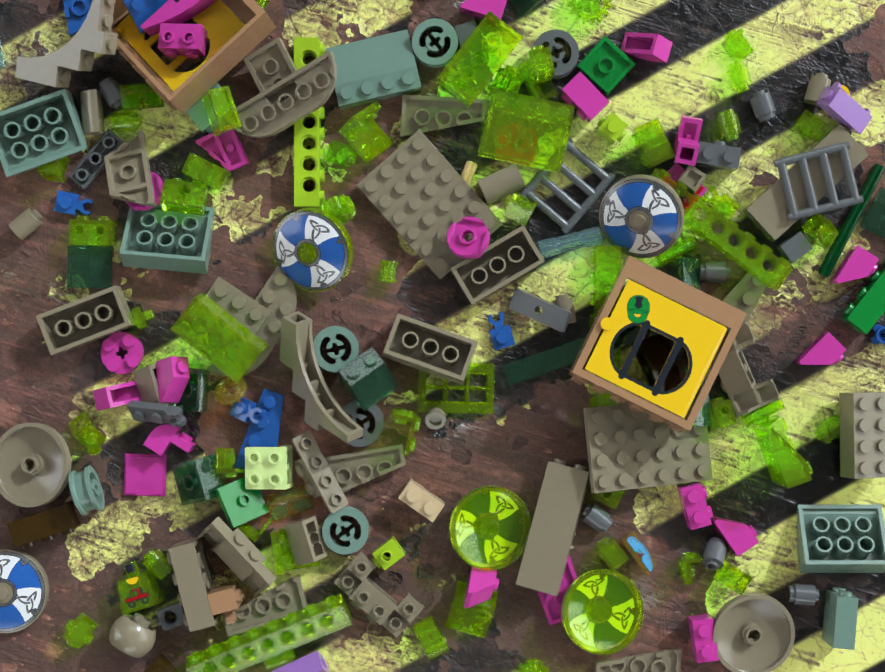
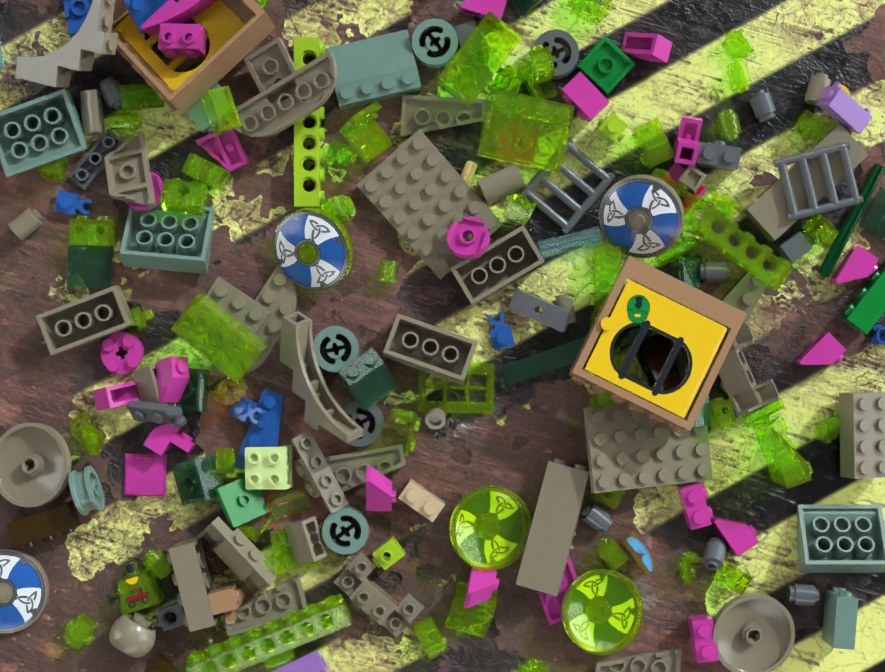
none -> dark pink slope [366,466,396,512]

